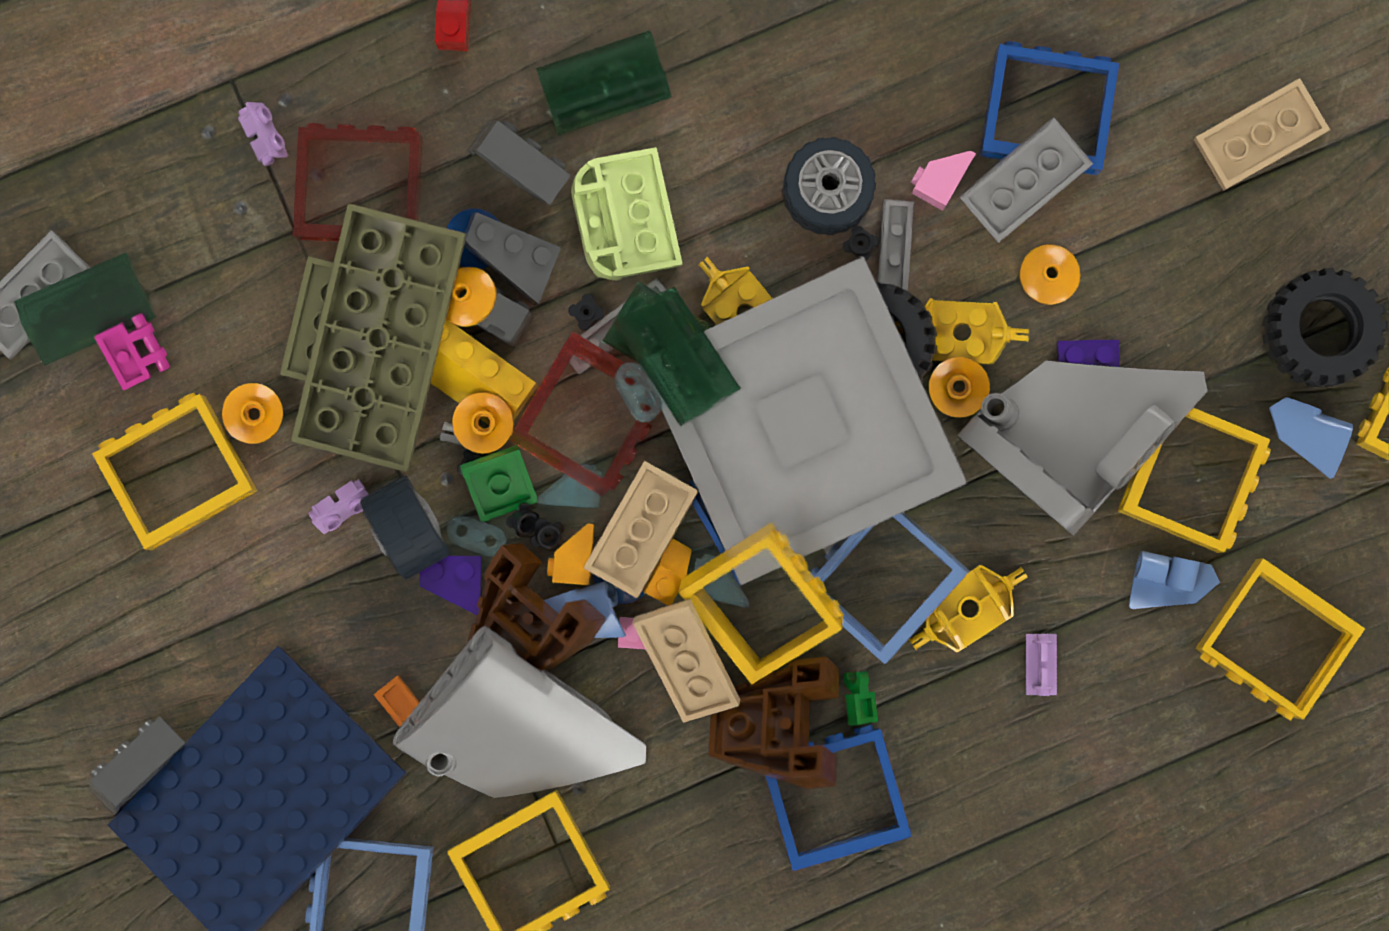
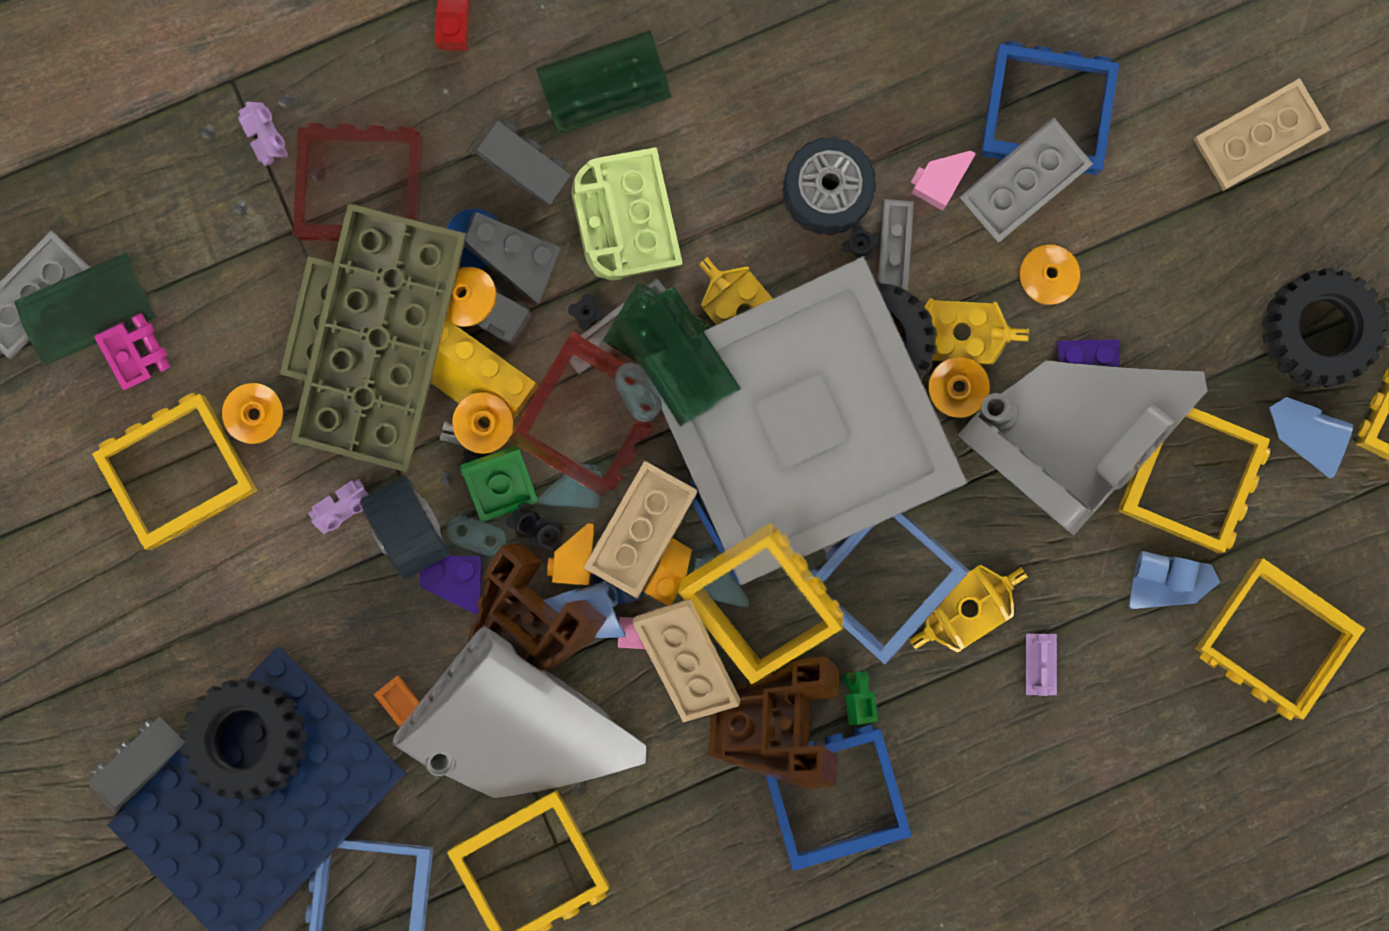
none -> black tyre [180,679,308,800]

